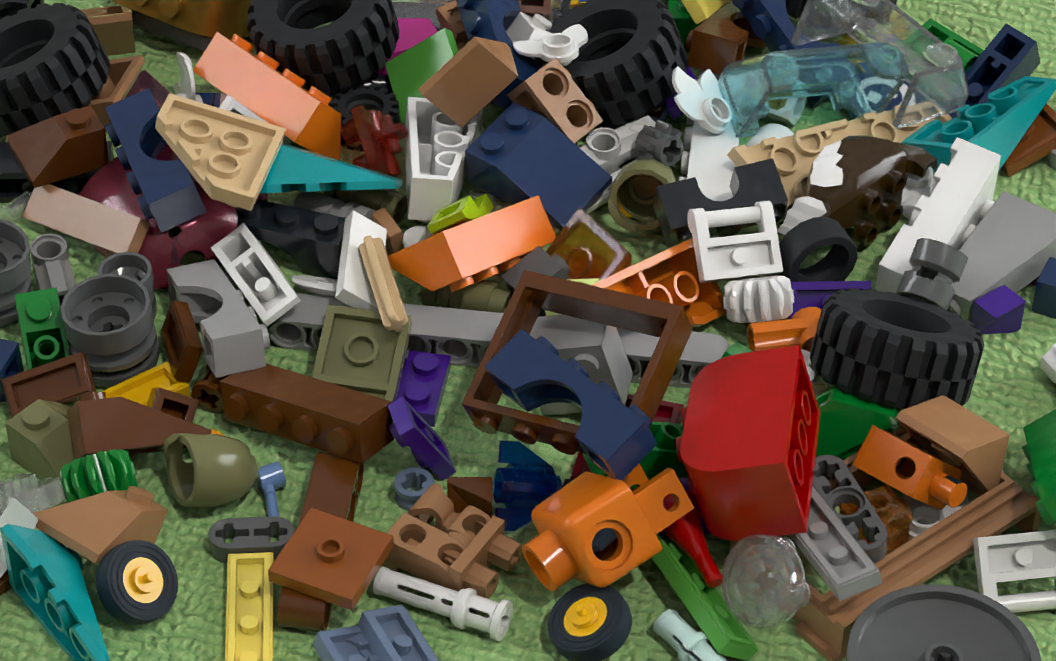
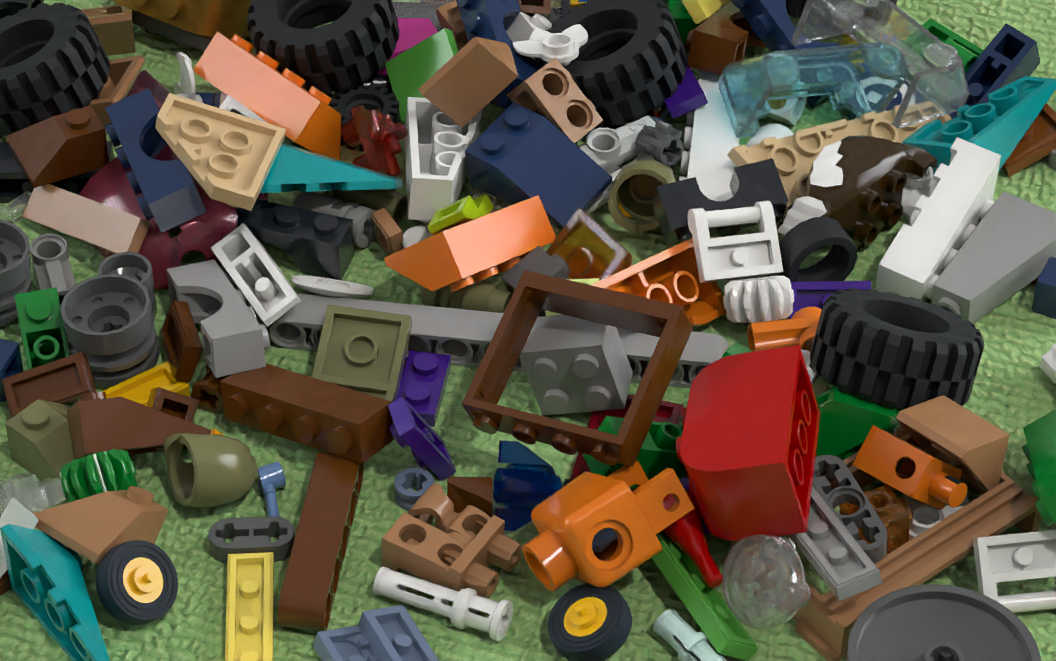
dark orange plate [268,508,394,611] -> none
white tile [335,210,387,311] -> none
tan axle [359,235,408,333] -> none
dark blue arch [484,329,657,480] -> none
white plate [672,66,732,133] -> none
dark grey wheel [896,238,968,311] -> none
dark purple slope [971,285,1026,335] -> none

